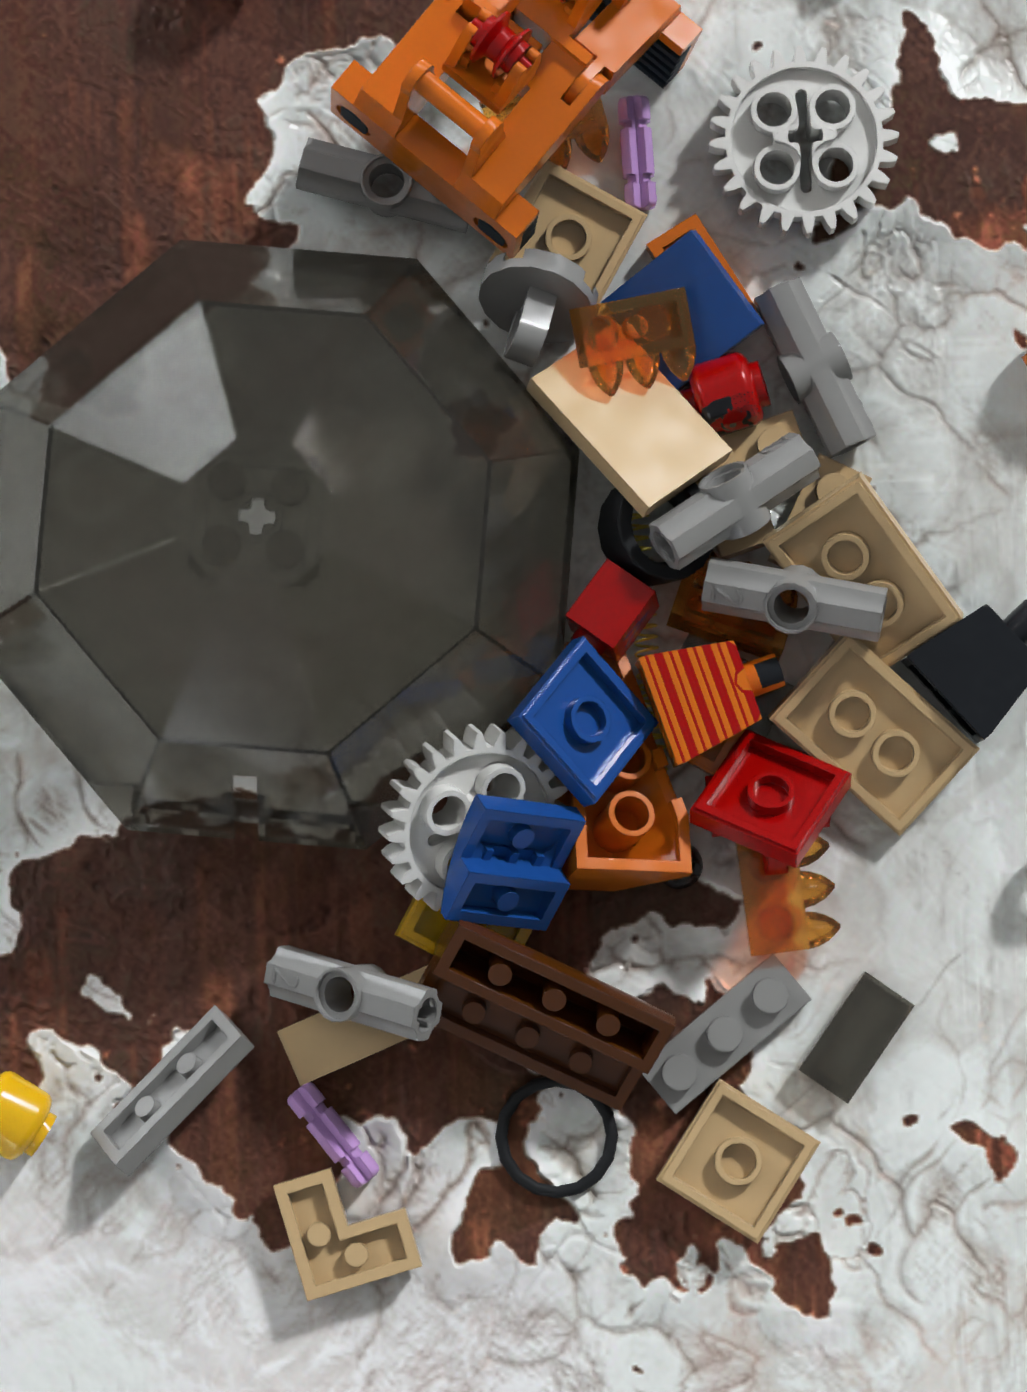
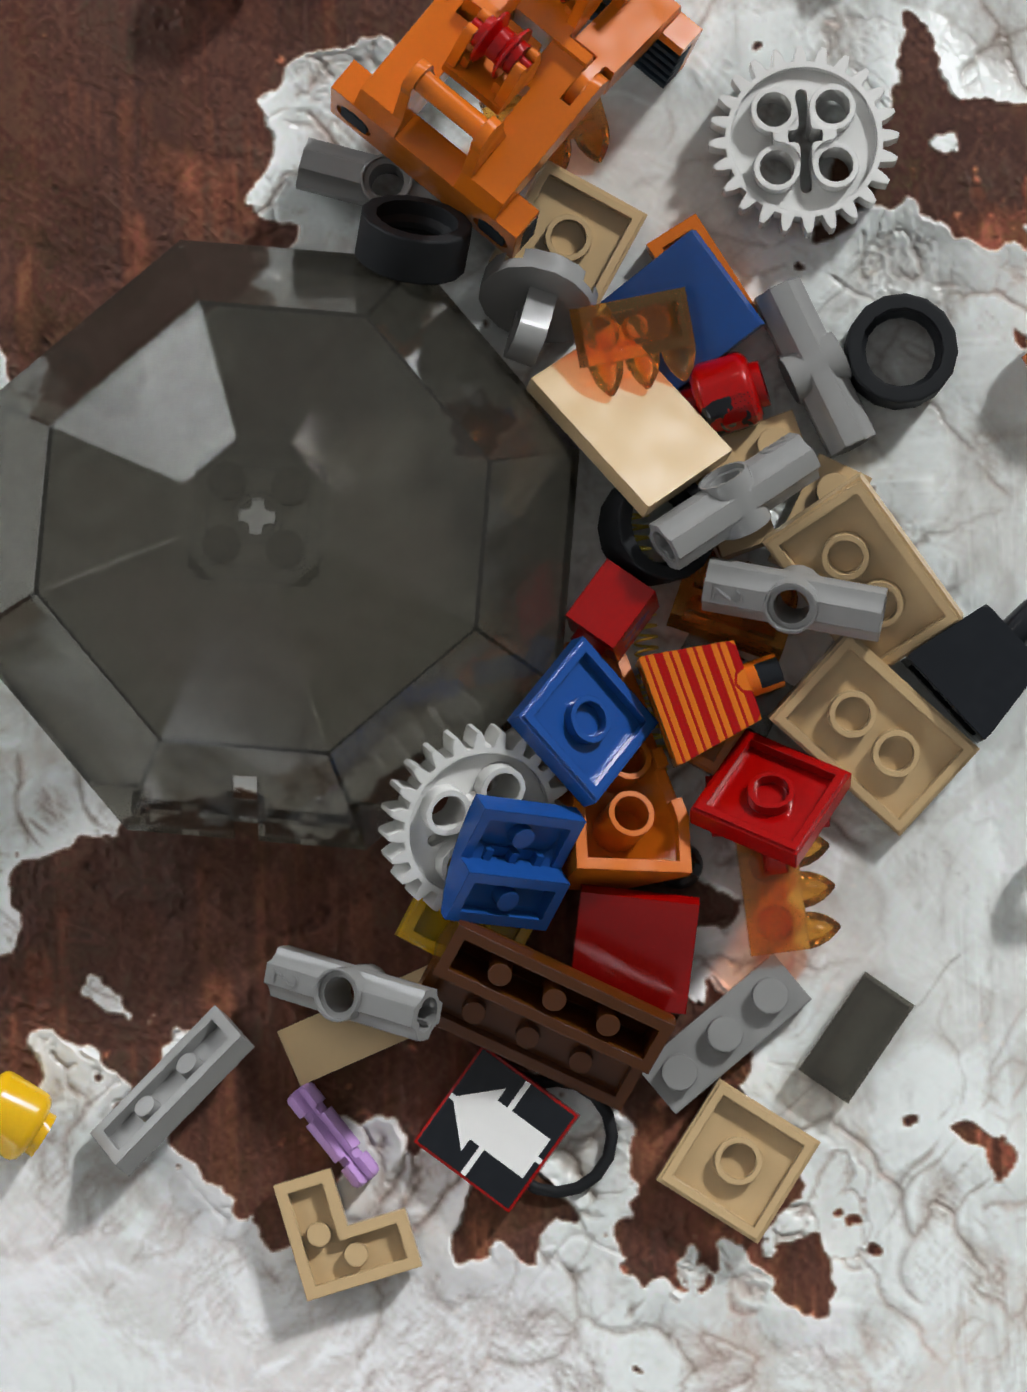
lavender axle [618,95,657,211] -> none
none -> black tyre [355,195,472,285]
none -> tile [413,1047,581,1213]
none -> red tile [572,884,700,1015]
none -> black tyre [843,293,958,410]

